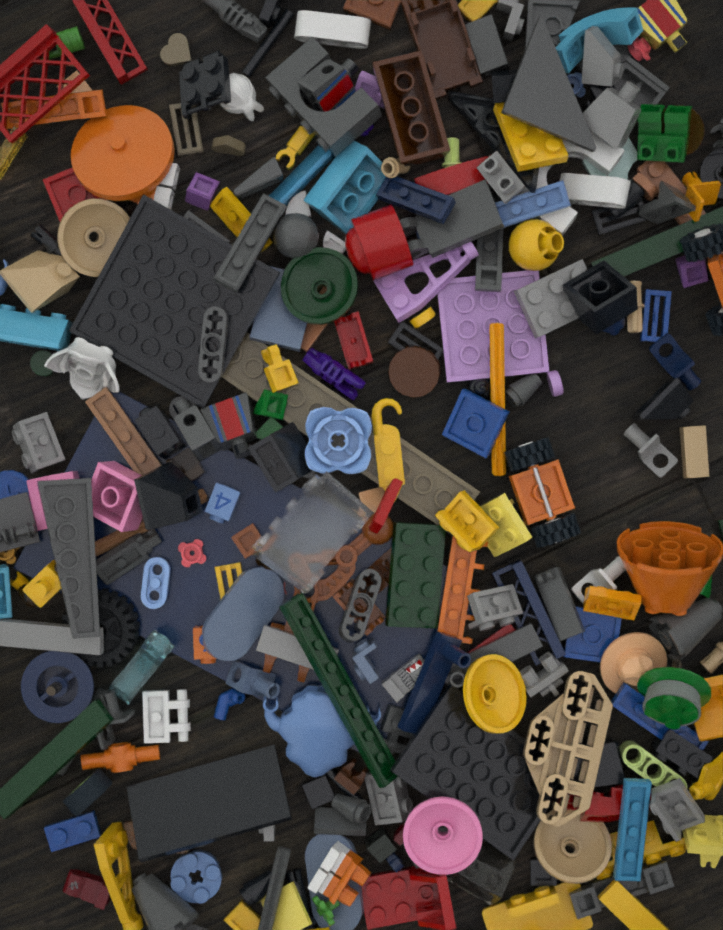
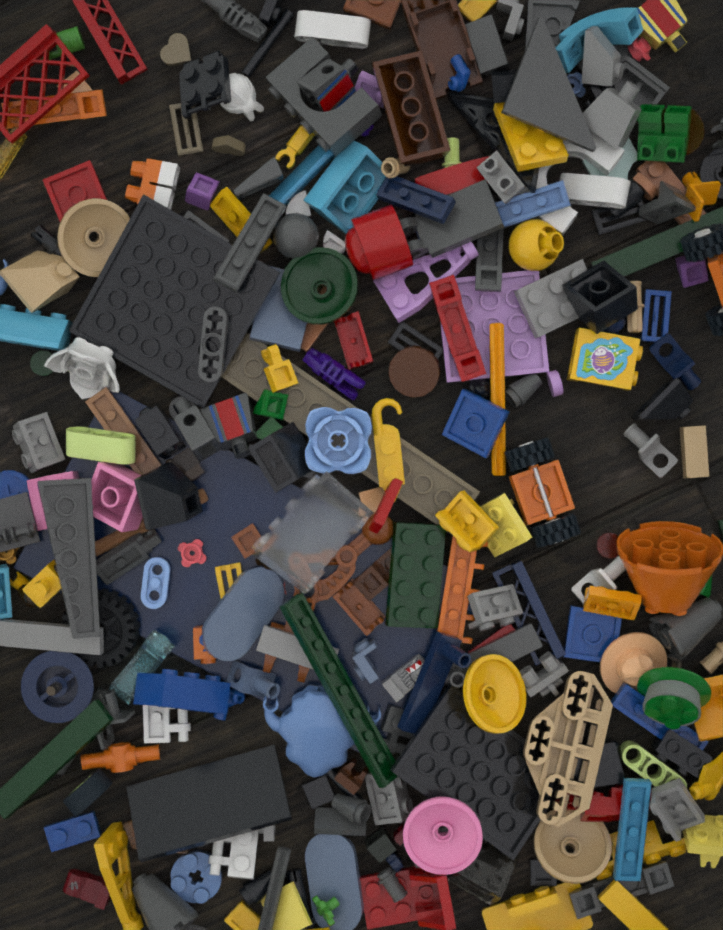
orange dish [71,105,175,201] -> none
medium blue brick [205,482,242,524] -> none
orange hips [308,841,371,907] -> none
dark grey beam [339,569,381,643] -> none
yellow tile [410,306,436,329] -> none
dark grey hinge [534,567,586,641] -> none
none -> yellowish green beam [66,426,136,464]
none -> blue wedge [133,669,230,714]
none -> white plate [208,829,259,880]
none -> dark grey pin [377,867,408,903]
none -> red slope [429,275,486,382]
none -> blue arm [448,54,471,92]
none -> panel [567,328,643,391]
none -> clear red plate [596,533,619,558]

